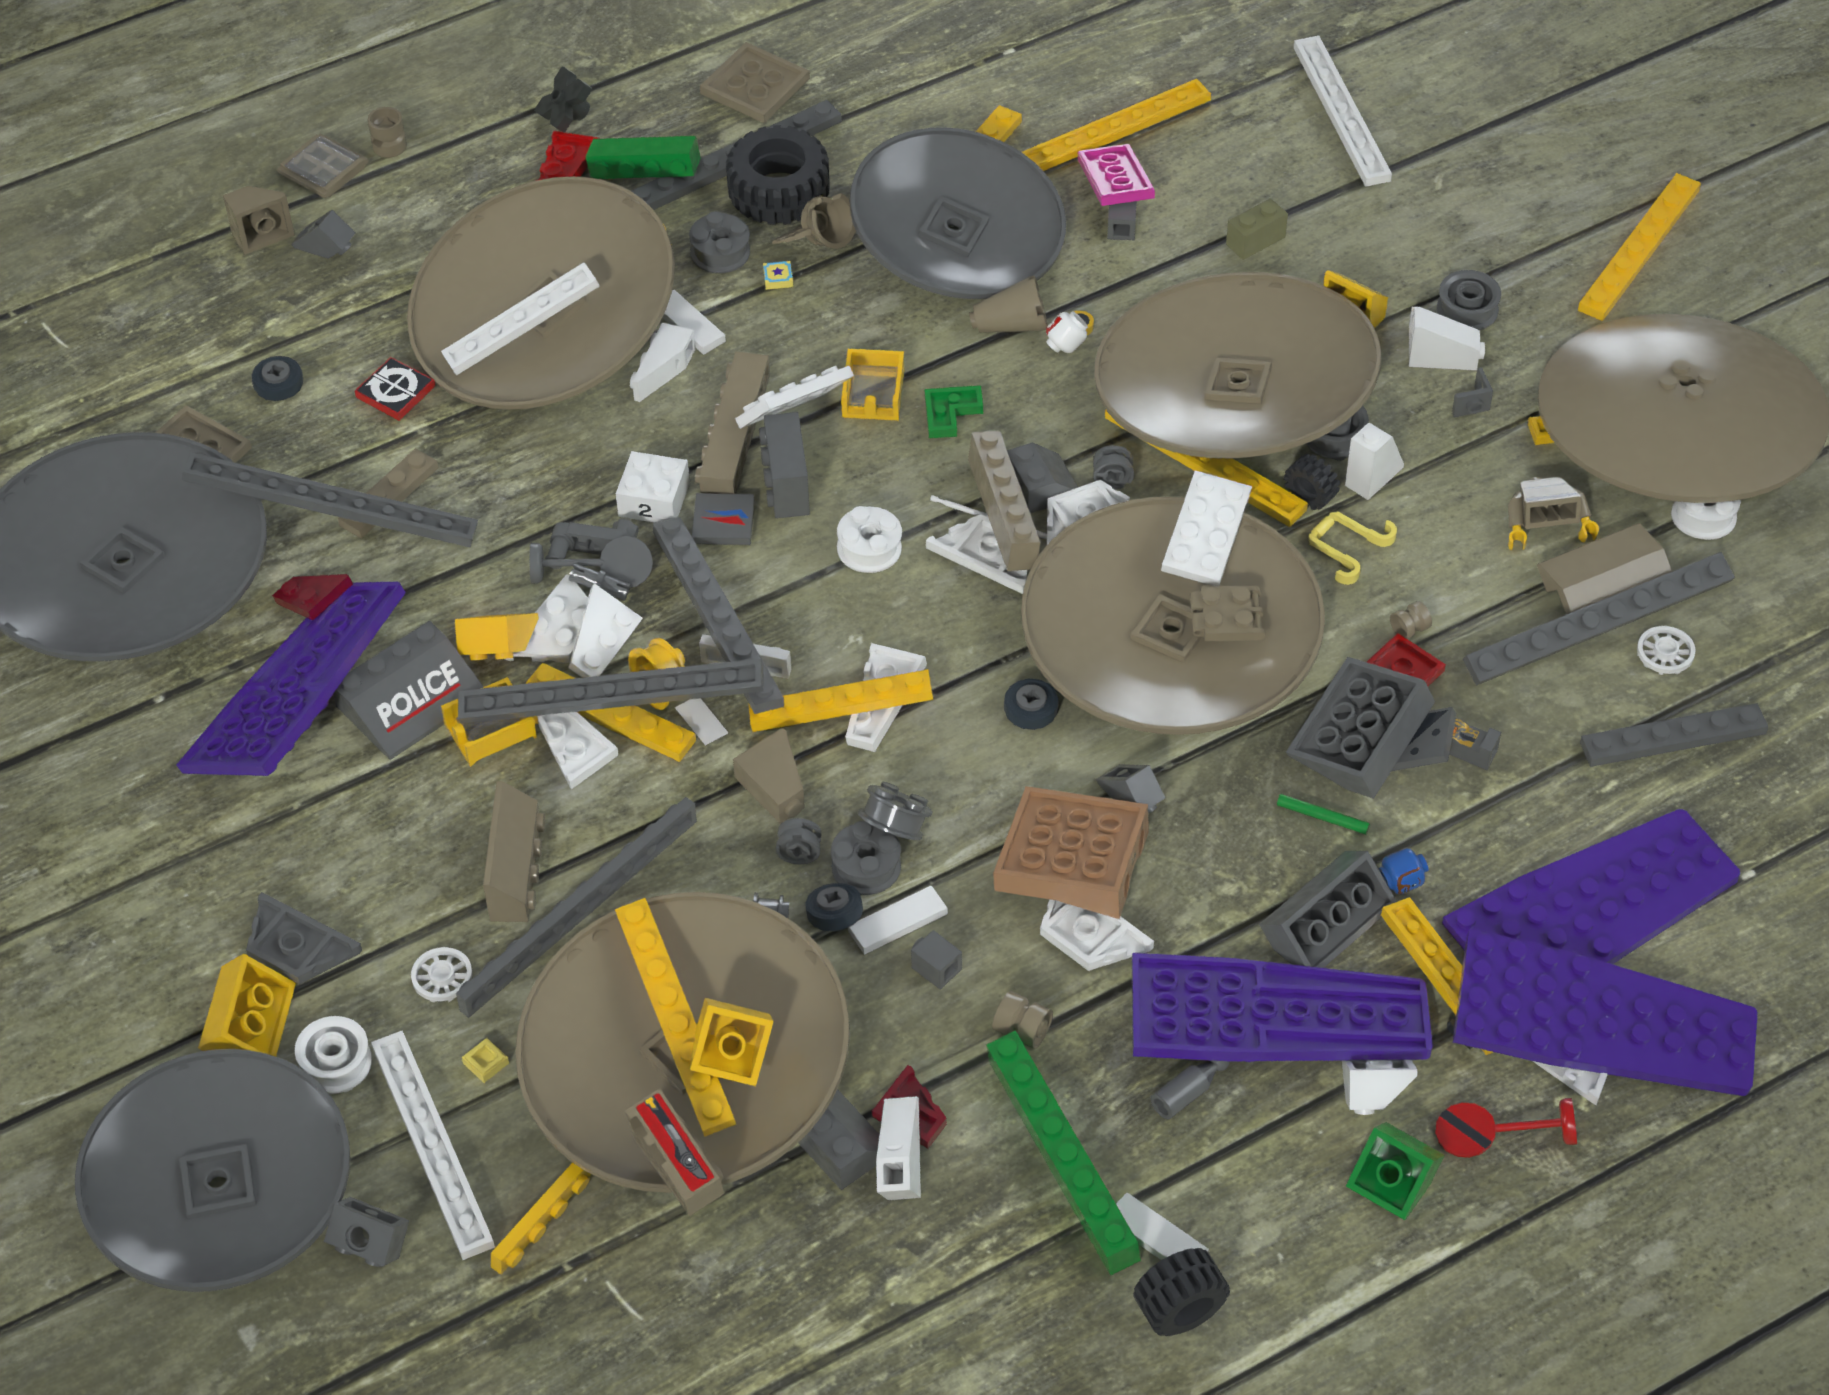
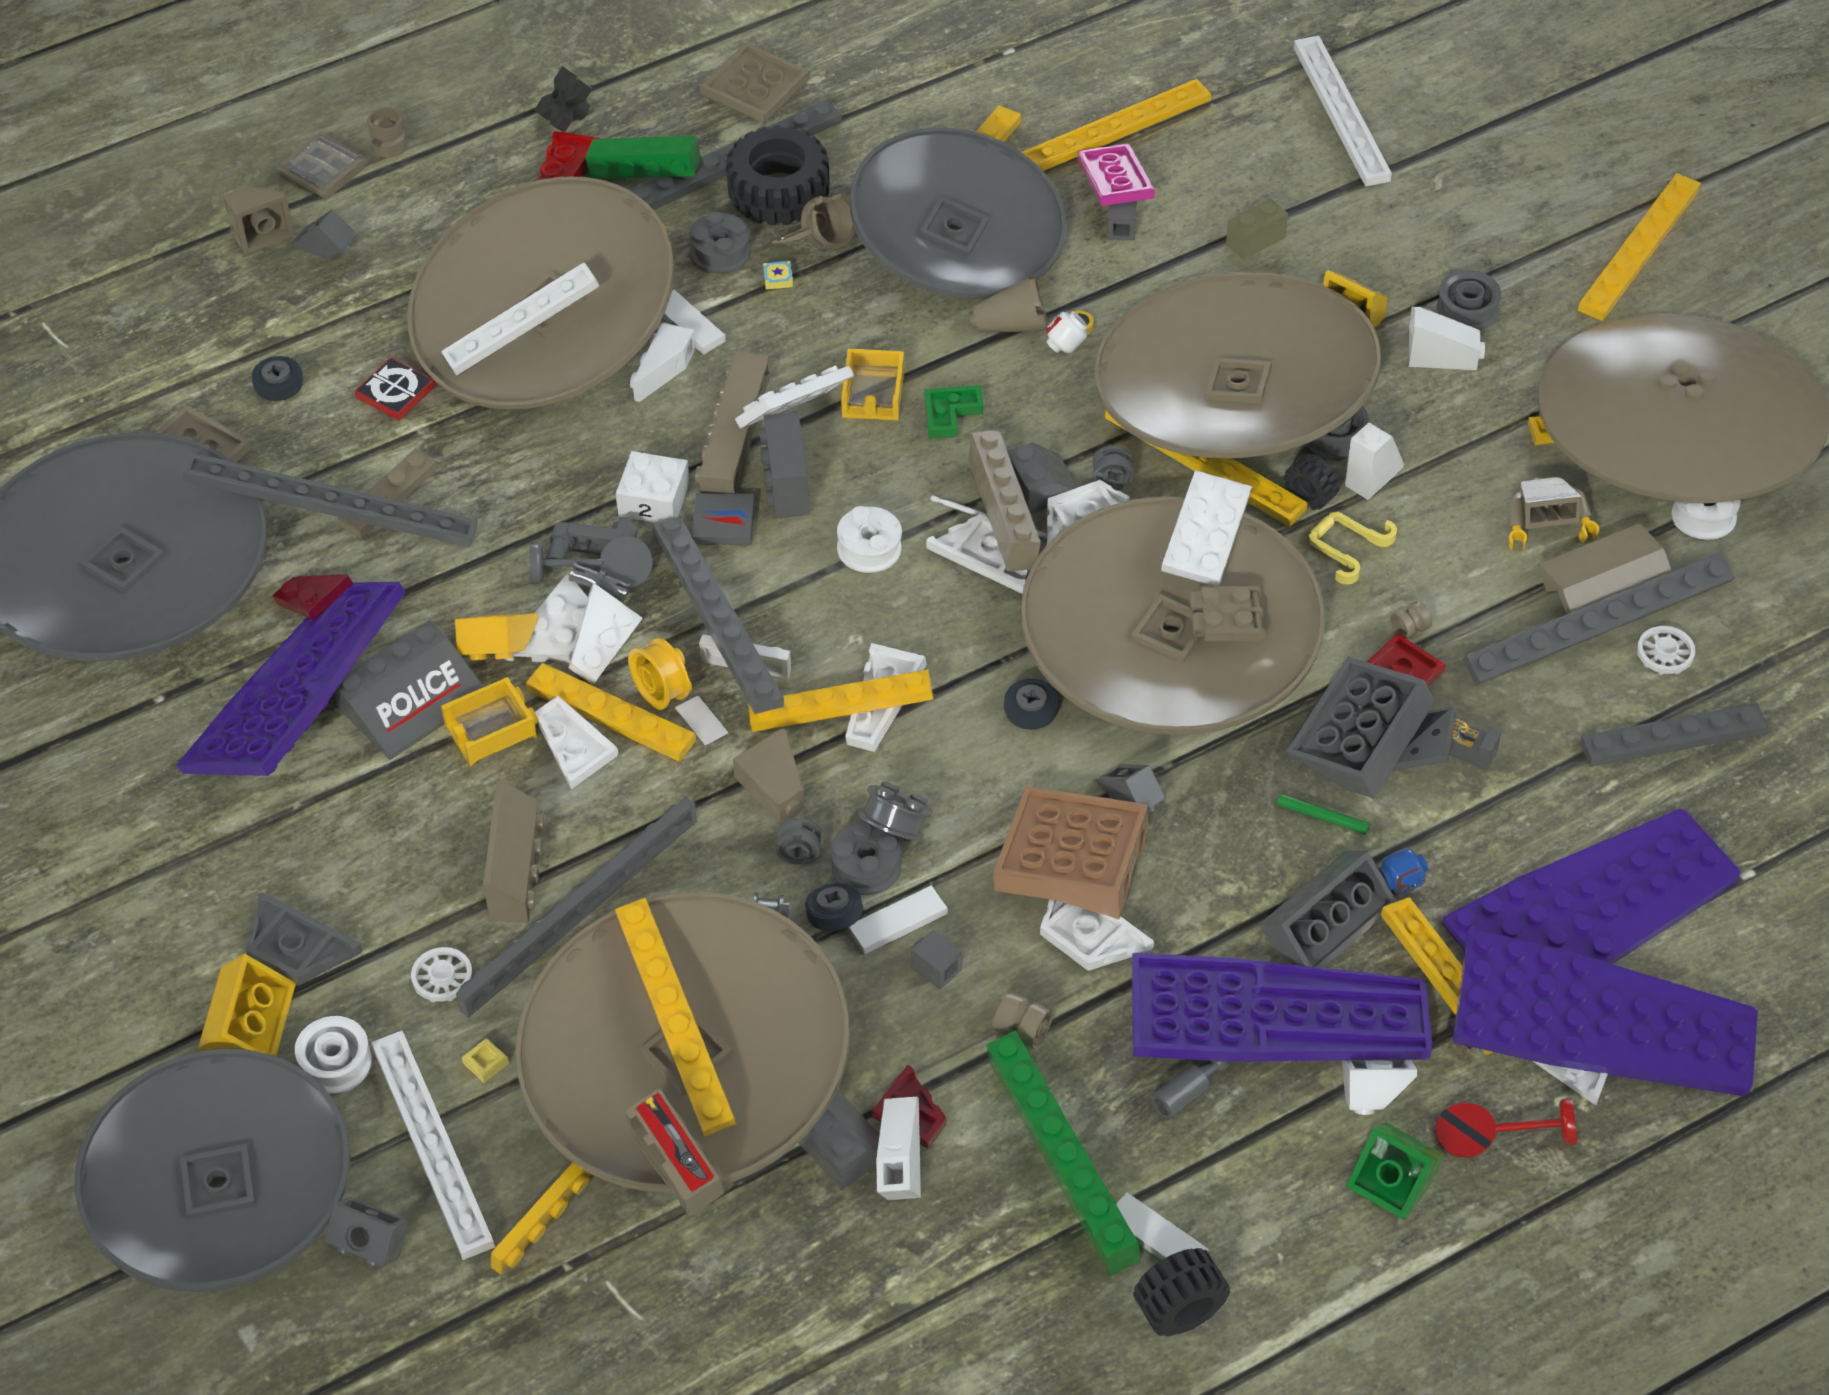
dark grey plate [458,658,764,724] -> none
yellow slope [690,998,774,1086] -> none
dark grey bracket [1452,367,1493,417] -> none

